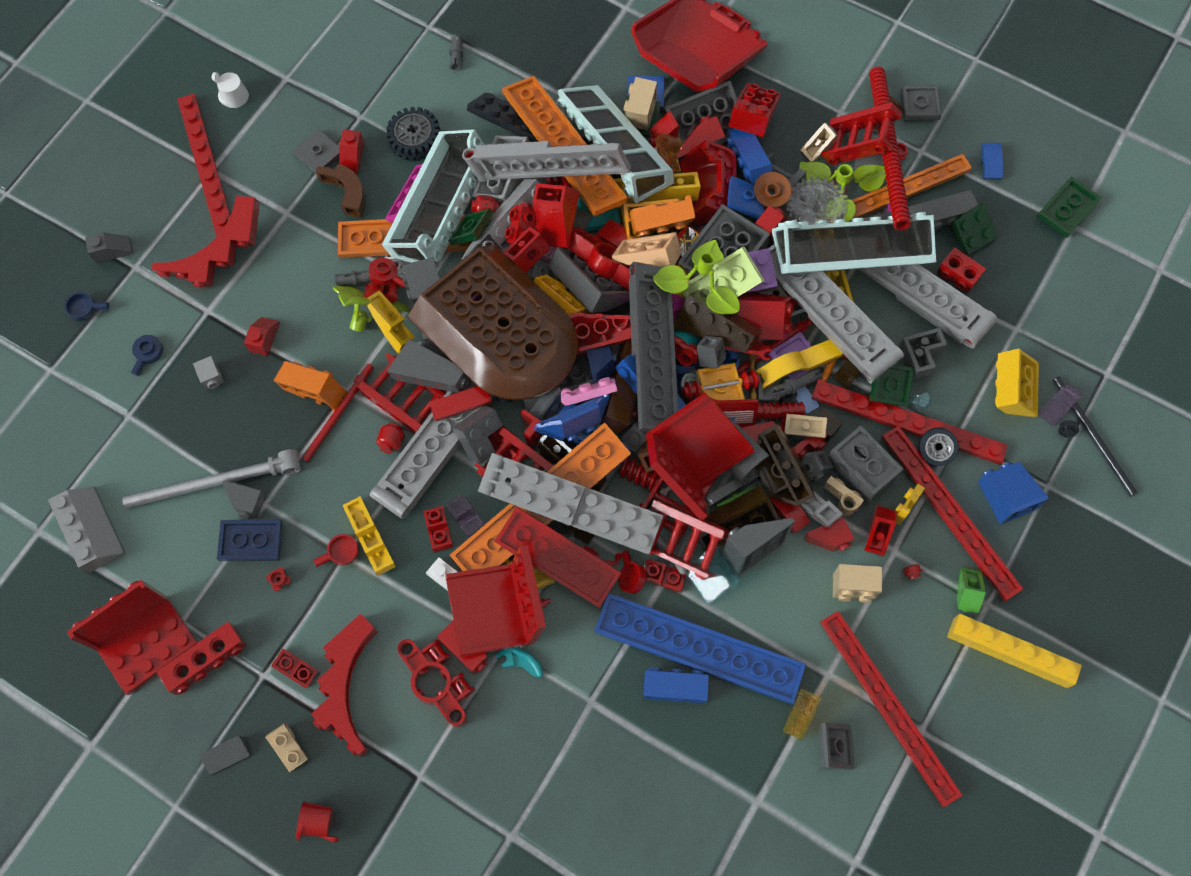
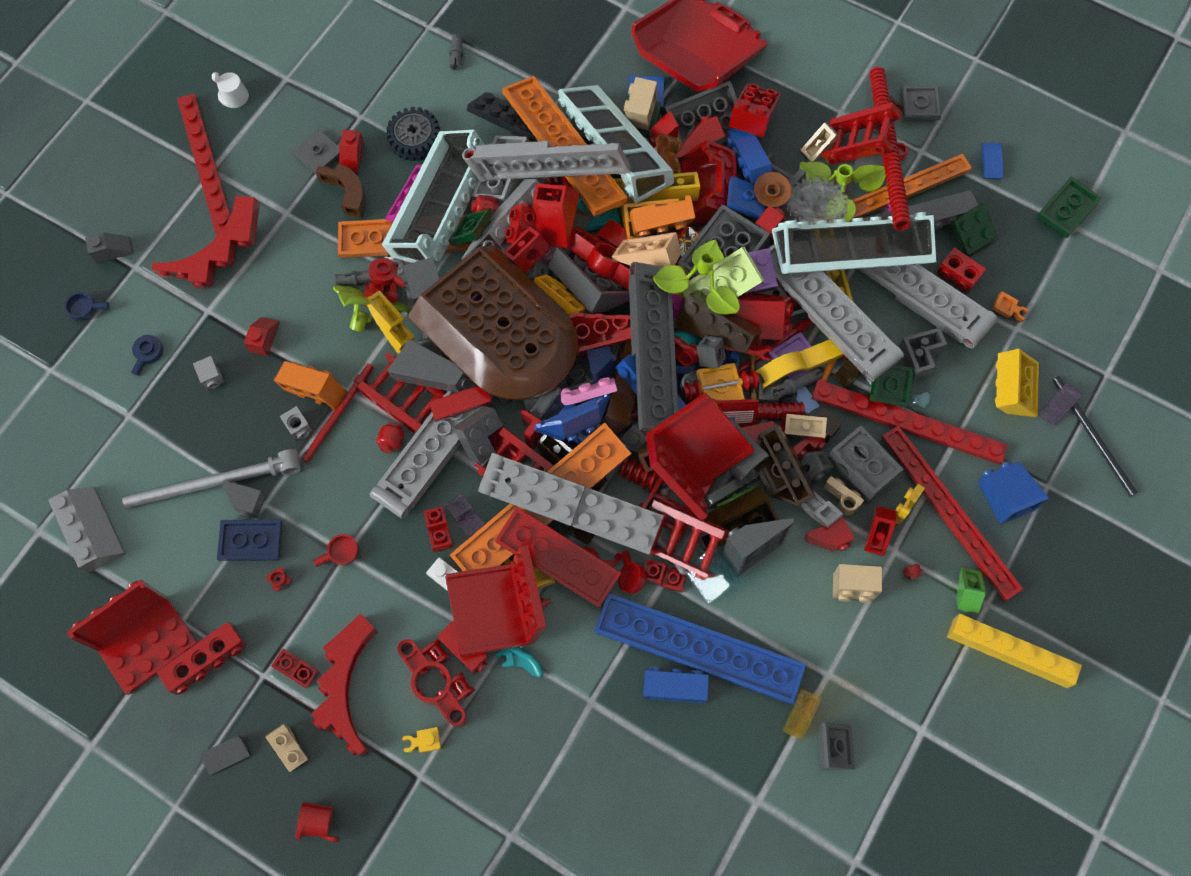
yellow slope [342,496,396,576] -> none
red slope [769,497,811,533] -> none
red plate [820,611,962,807] -> none
wheel [919,427,959,466] -> none
black plate [1058,420,1079,438] -> none
none -> light grey brick [279,406,313,441]
none -> yellow plate [402,727,441,753]
none -> orange plate [992,291,1029,322]

